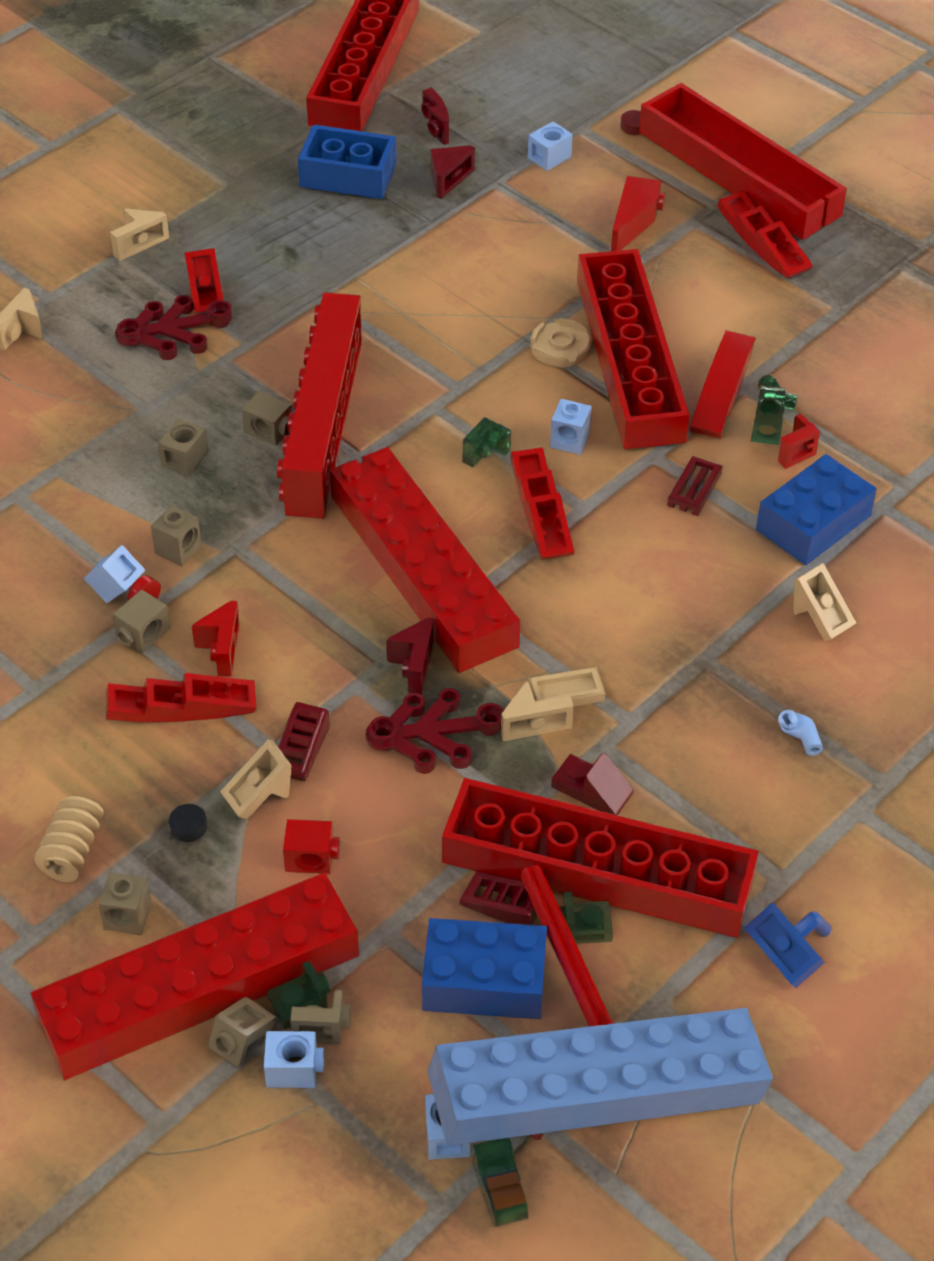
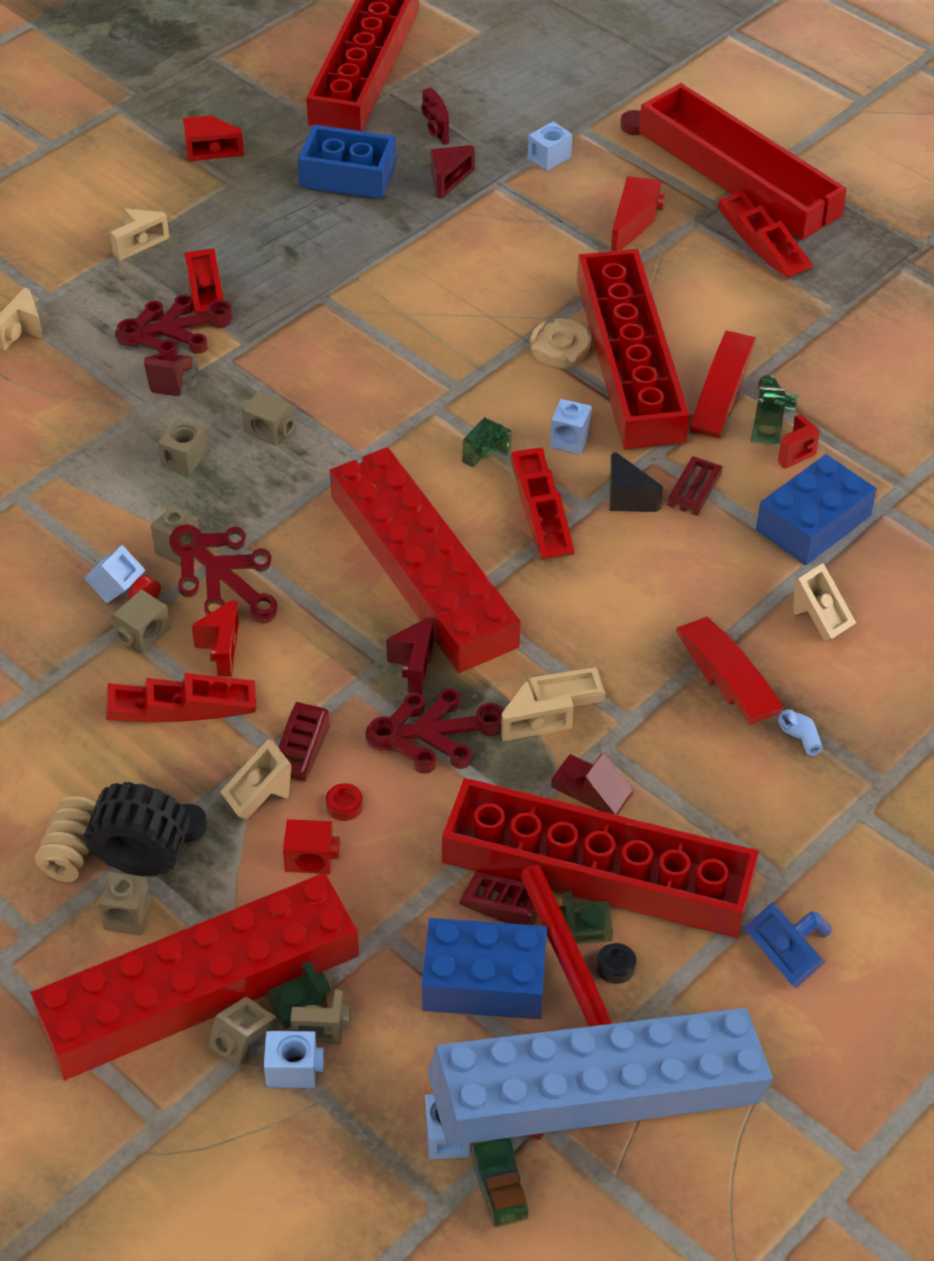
red brick [277,292,362,519] -> none
none -> black tyre [84,782,190,876]
none -> dark red slope [144,352,193,396]
none -> dark red plant [169,524,277,624]
none -> red slope [183,115,244,161]
none -> red tile [326,783,363,821]
none -> black tile [597,943,636,984]
none -> black slope [609,452,663,512]
none -> red slope [676,616,783,726]

